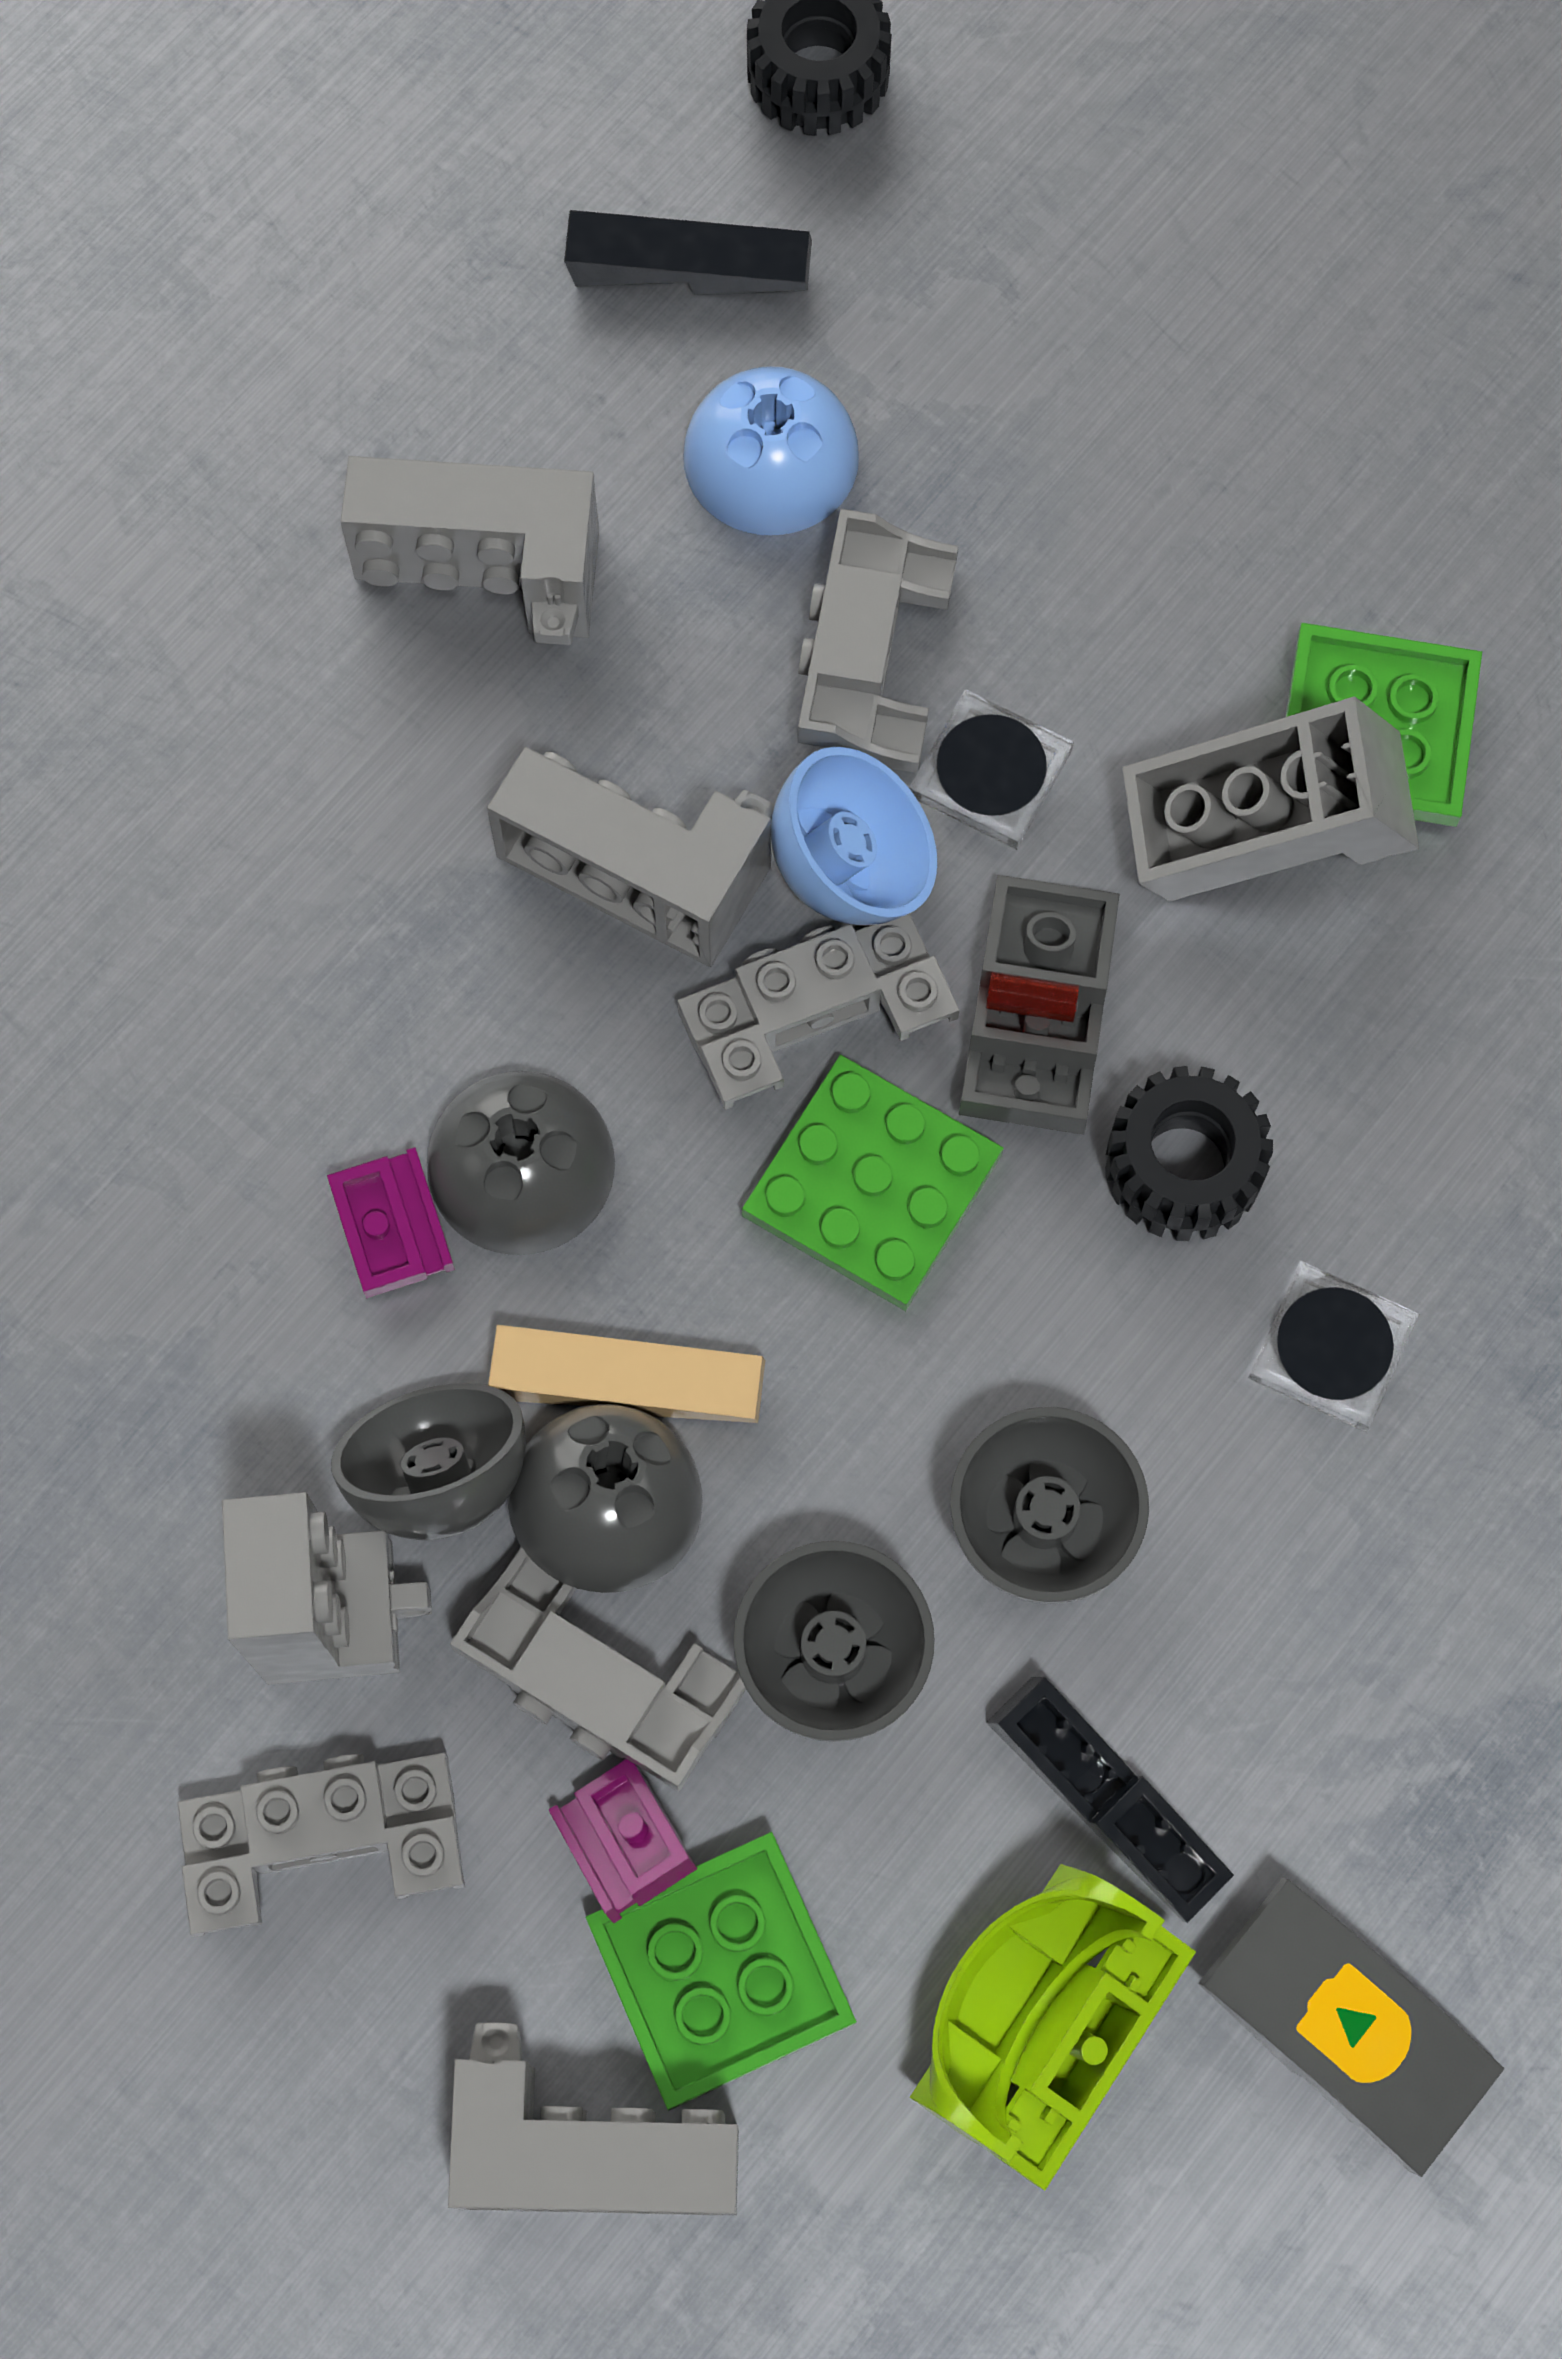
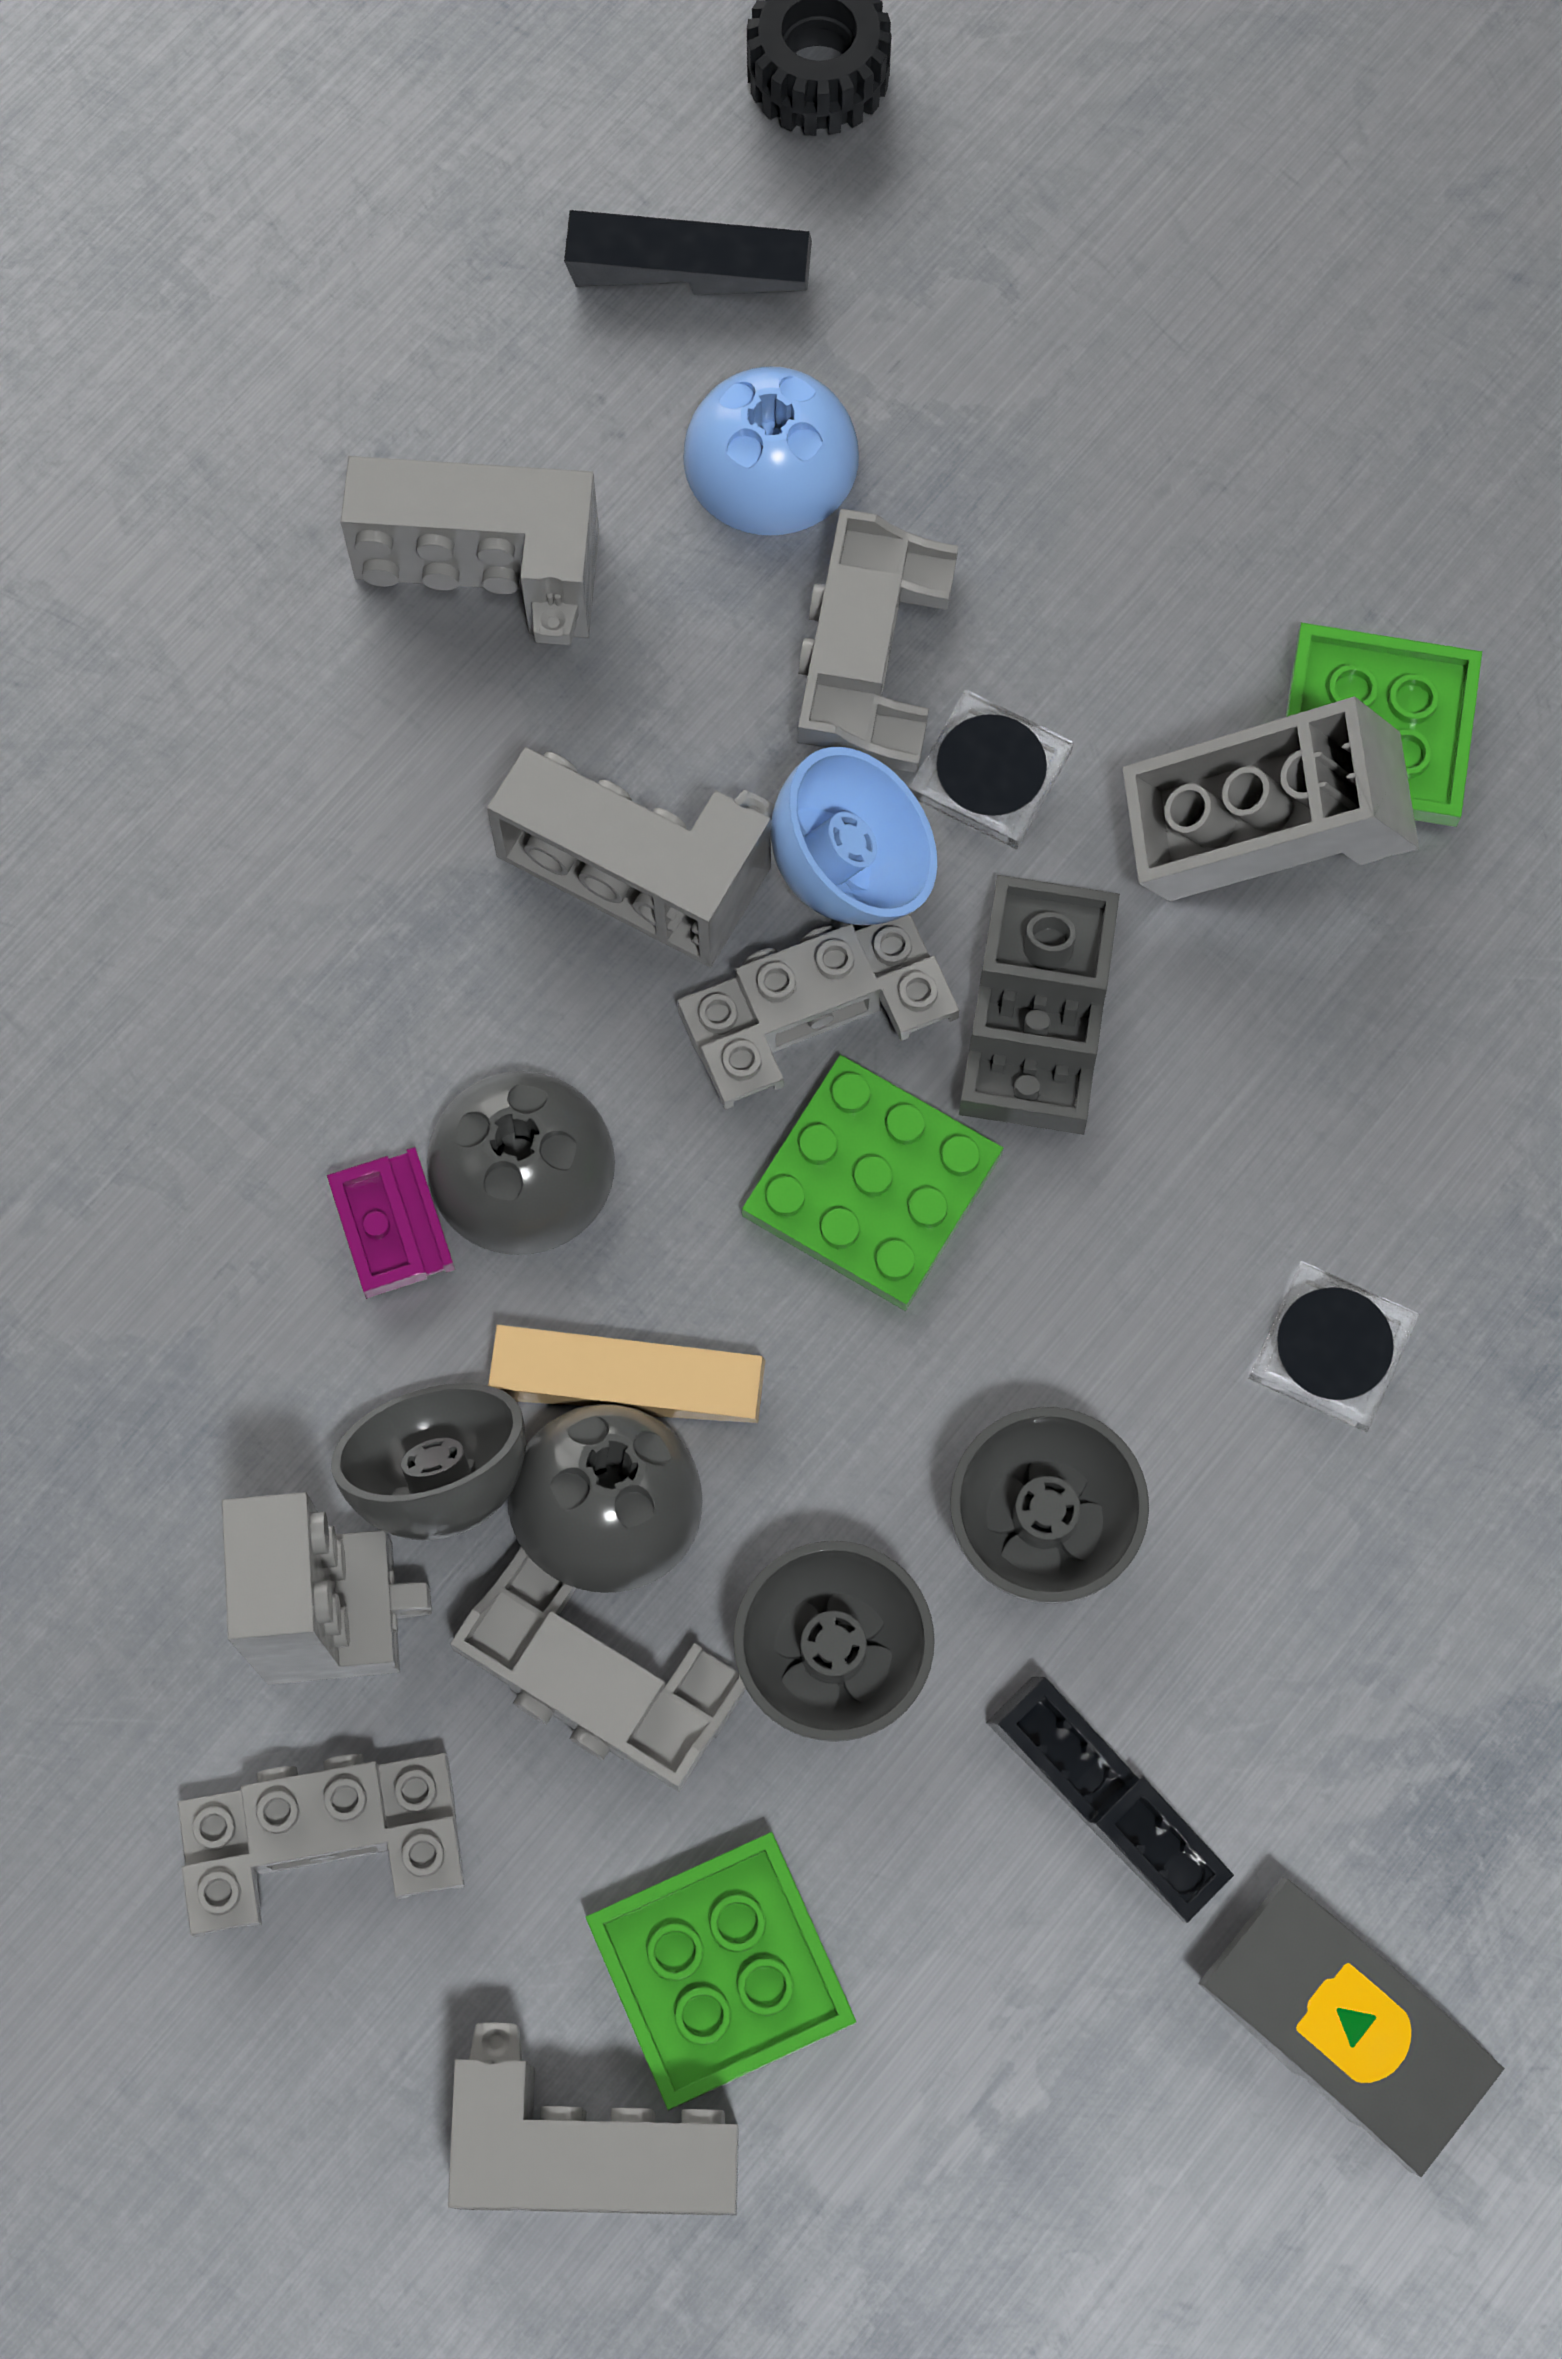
magenta plate [548,1759,697,1923] -> none
lime piece [909,1864,1196,2191] -> none
clear red axle [986,972,1079,1023] -> none
black tyre [1105,1066,1273,1241] -> none

